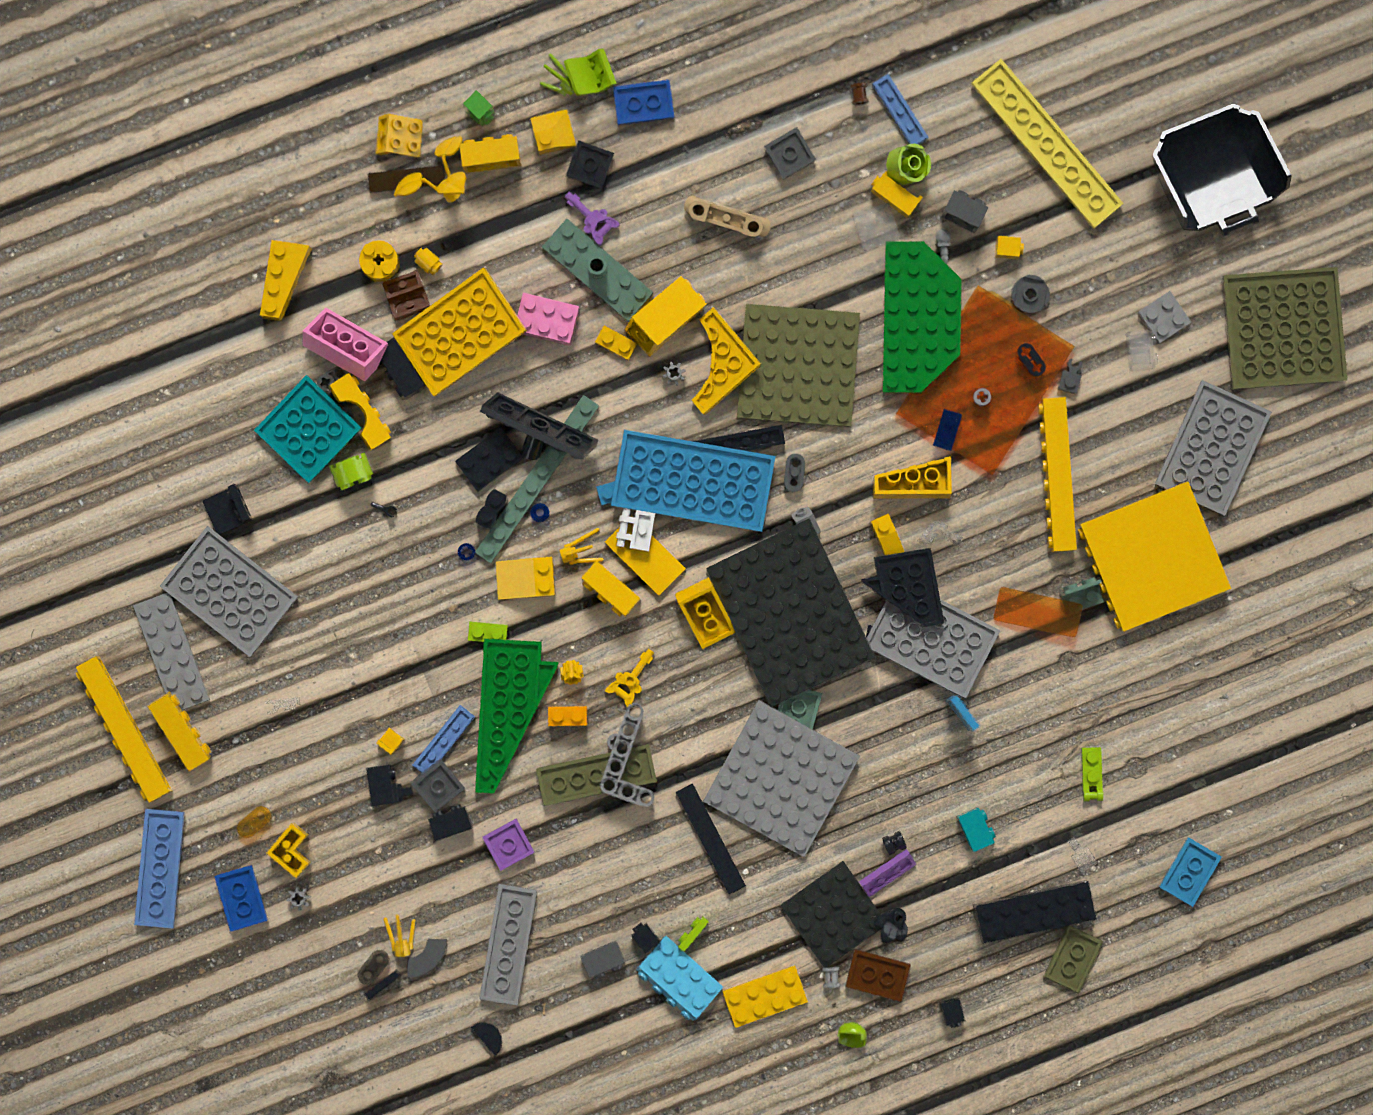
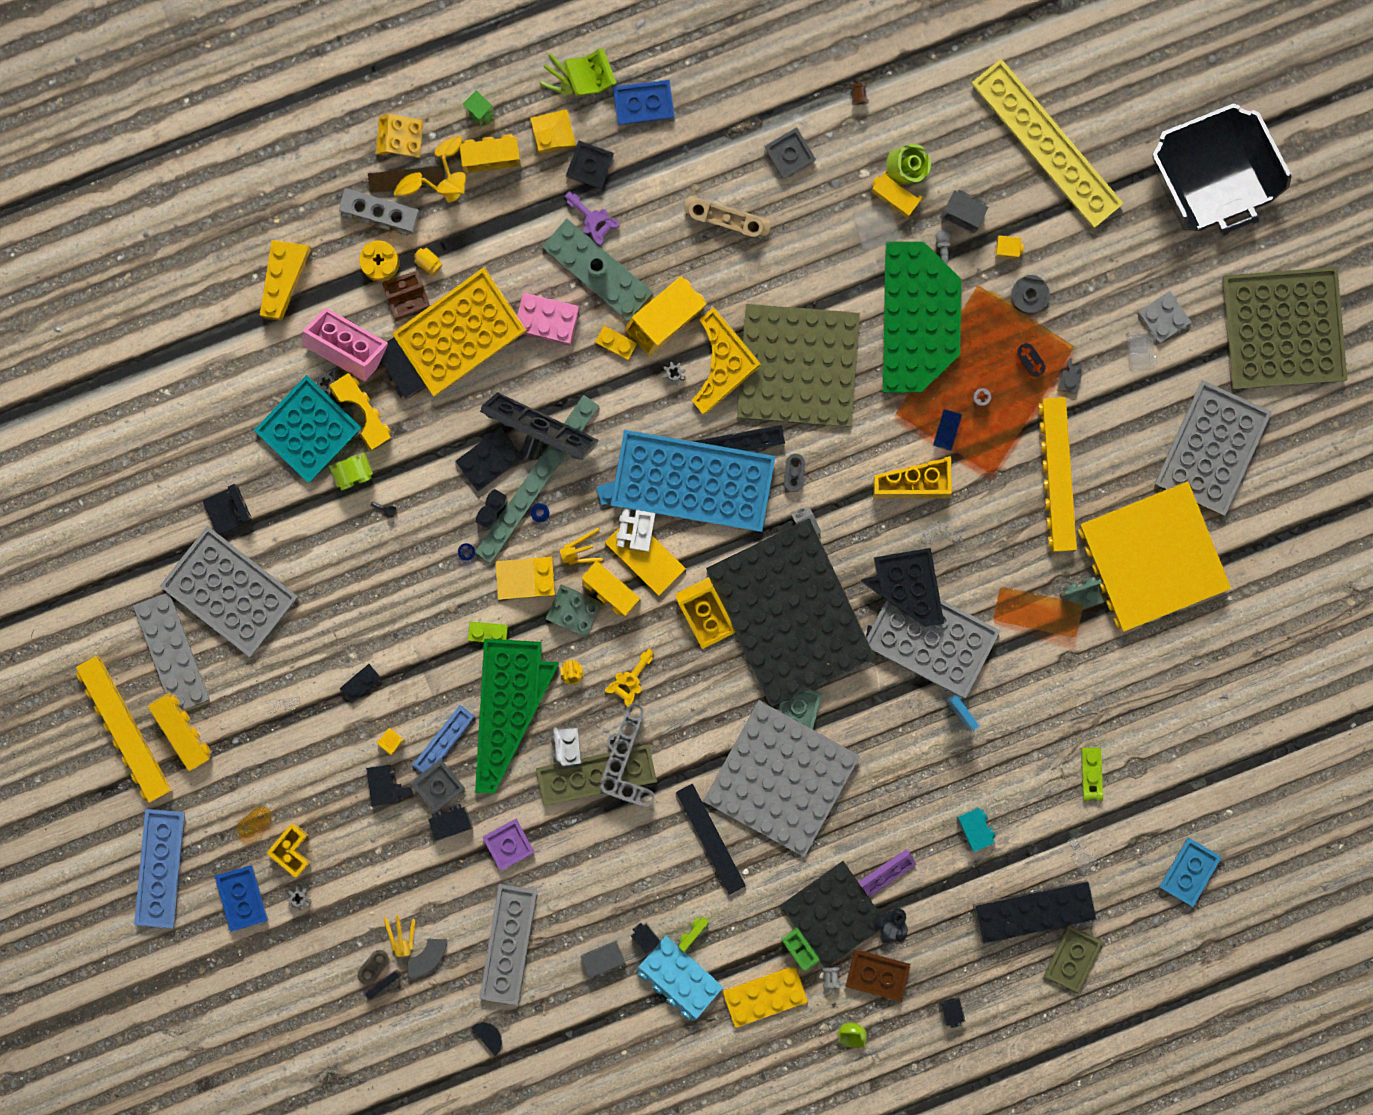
light orange brick [548,706,587,726] -> none
yellow slope [870,514,905,555] -> none
medium blue tile [872,74,929,145] -> none
black wheel [882,830,907,855] -> none
none -> light grey brick [339,188,420,236]
none -> black plate [339,664,382,703]
none -> sand green bracket [546,584,601,637]
none -> bracket [551,727,582,769]
none -> bright green brick [781,927,819,971]

